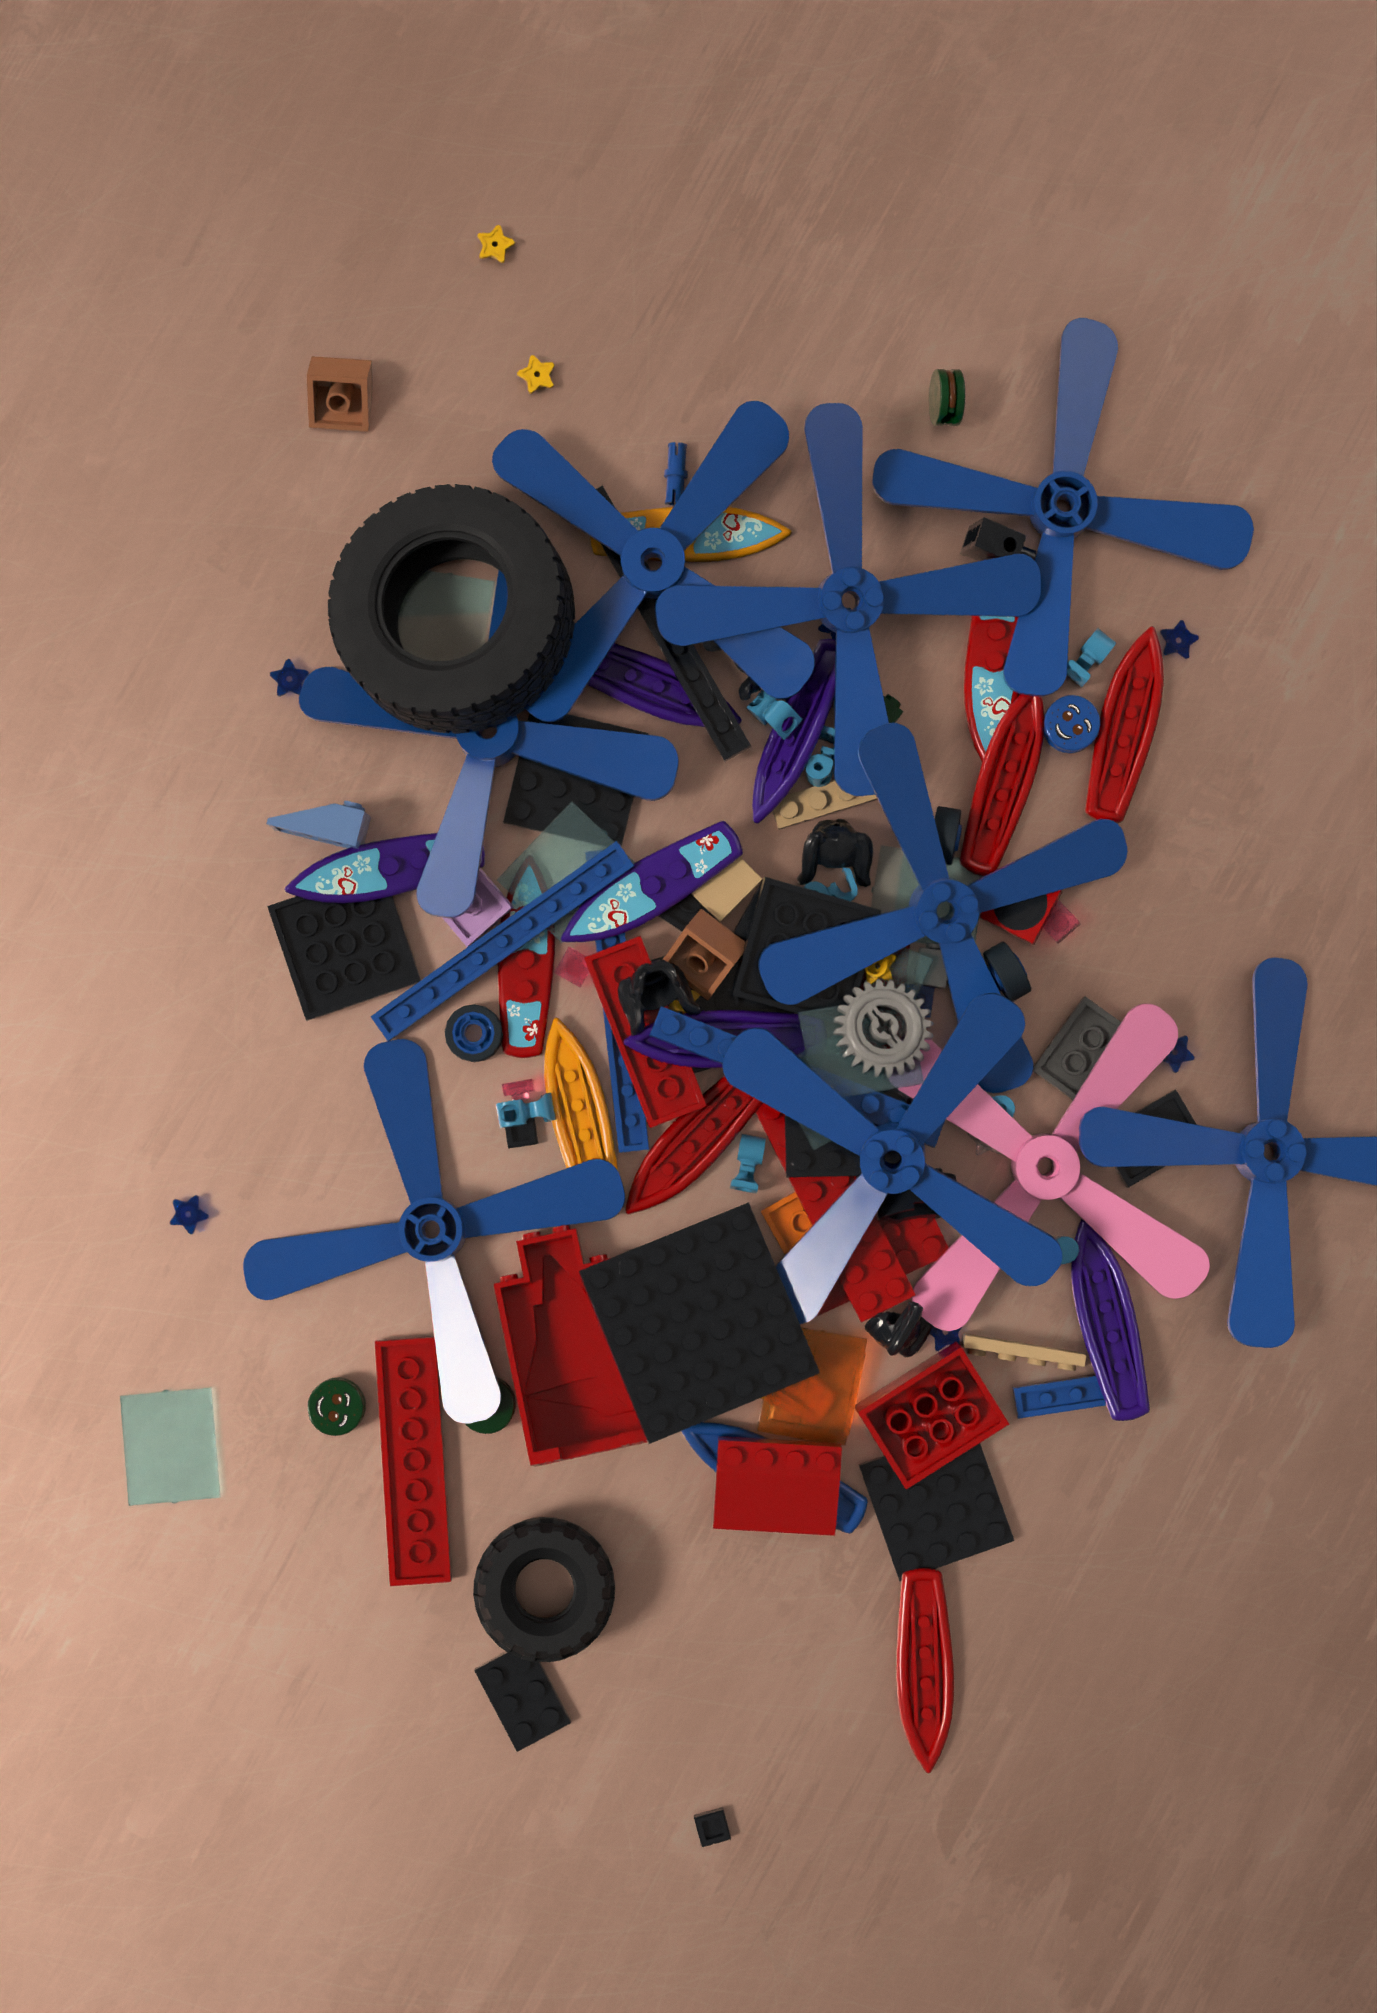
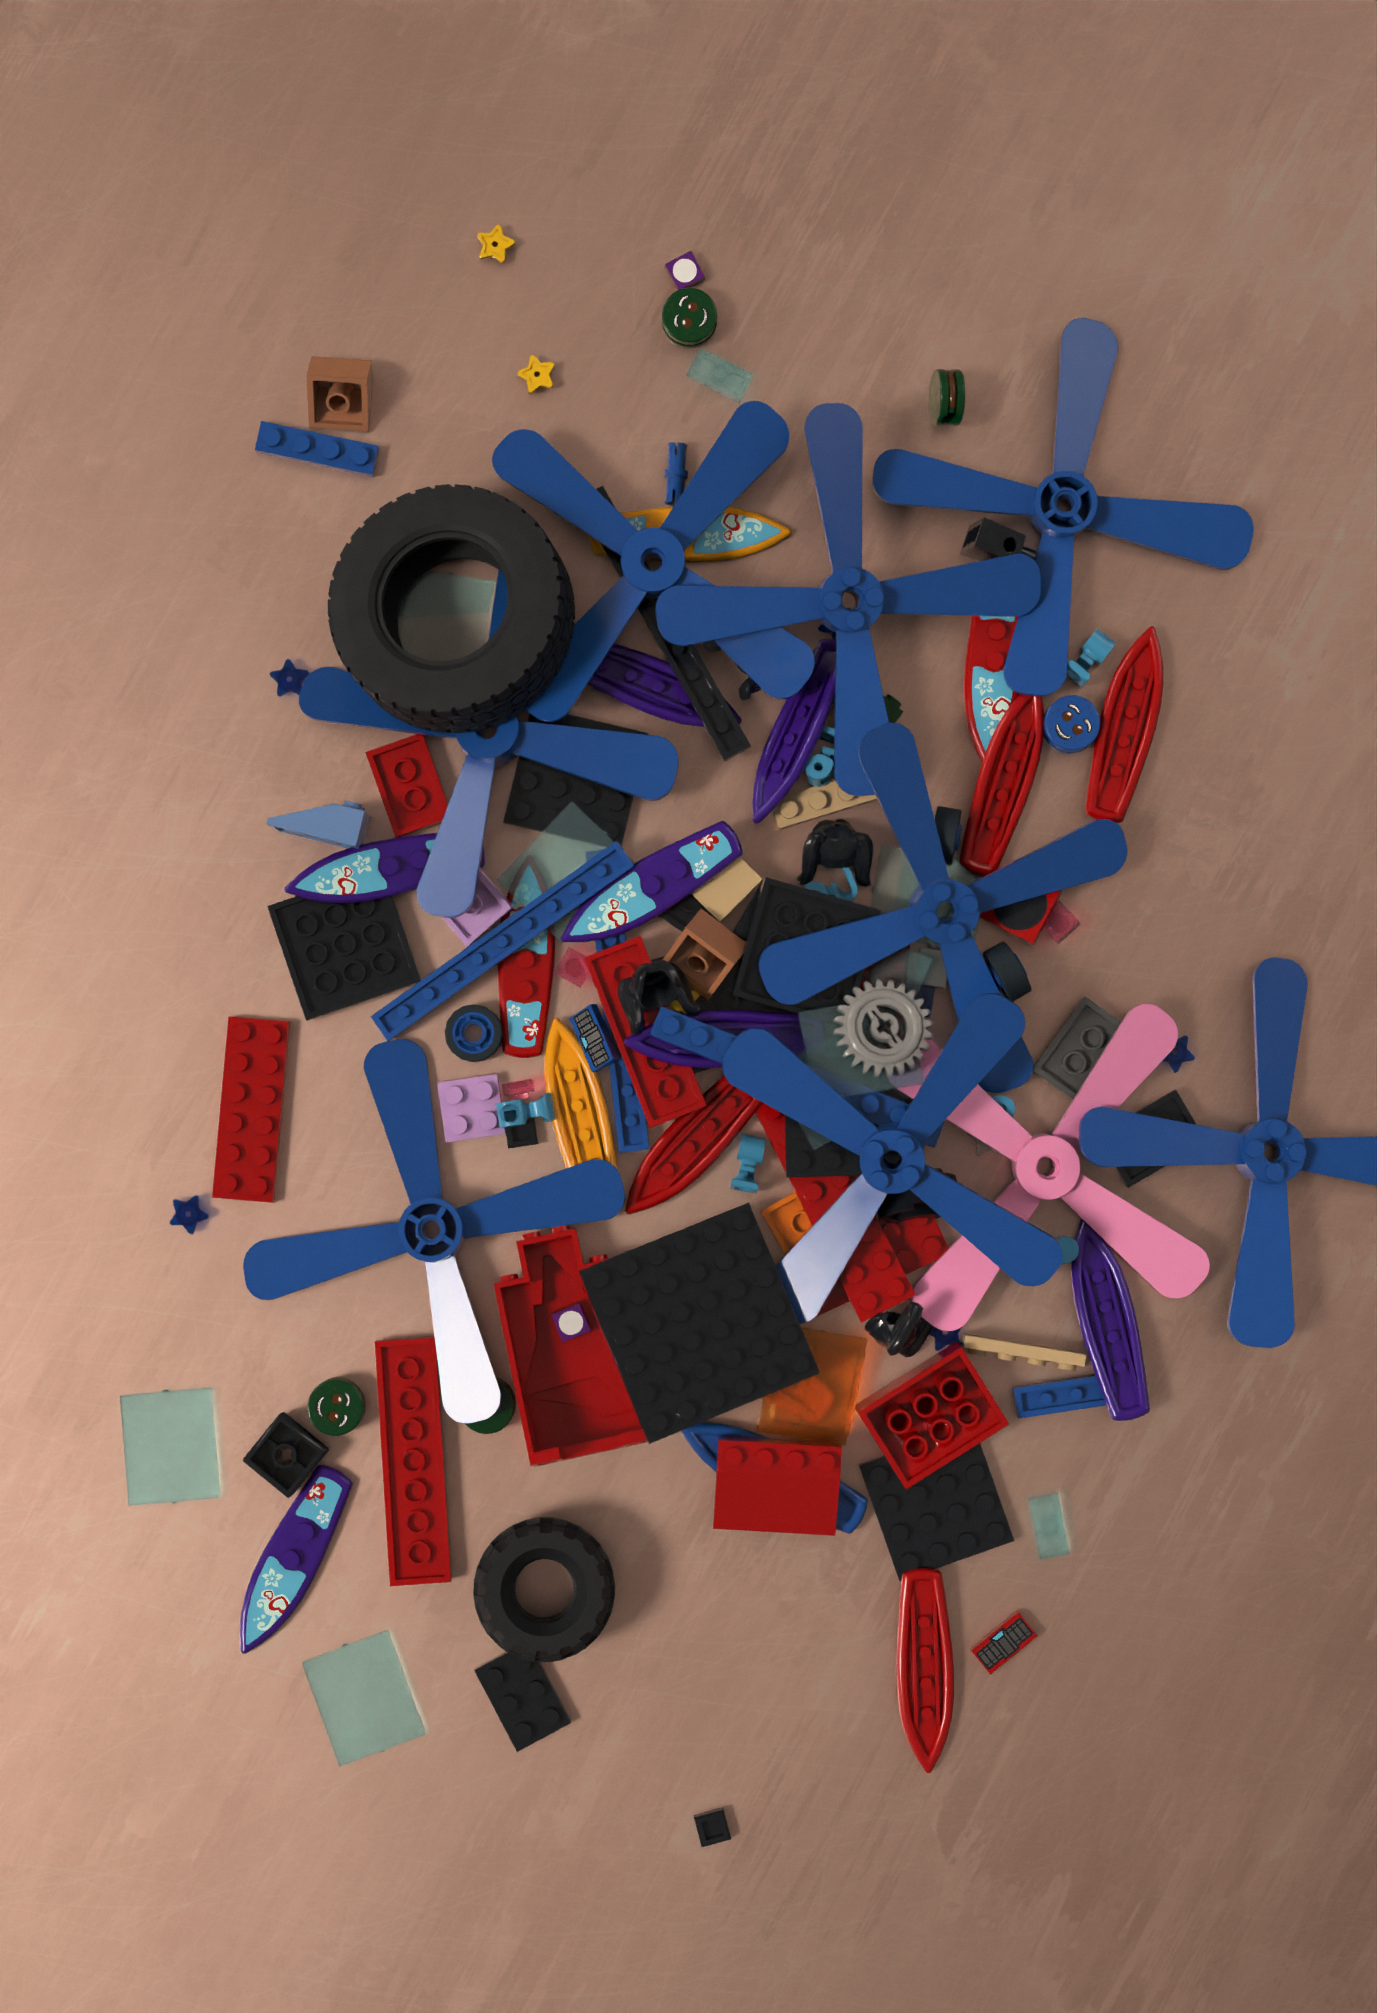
dark azure leg [746,690,802,740] -> none
yellow plate [865,955,896,984] -> none
clear blue plate [1160,620,1199,659] -> none
none -> red plate [212,1016,290,1203]
none -> piece [239,1465,353,1654]
none -> black brick [243,1412,329,1498]
none -> blue plate [255,421,380,477]
none -> clear light blue piece [302,1630,426,1767]
none -> red plate [365,734,448,838]
none -> lavender plate [437,1074,506,1143]
none -> tile [551,1301,591,1342]
none -> tile [569,1004,620,1072]
none -> dark green head [662,288,717,348]
none -> tile [665,251,705,290]
none -> clear light blue plate [686,348,753,404]
none -> tile [970,1611,1037,1675]
none -> clear light blue plate [1027,1493,1070,1560]

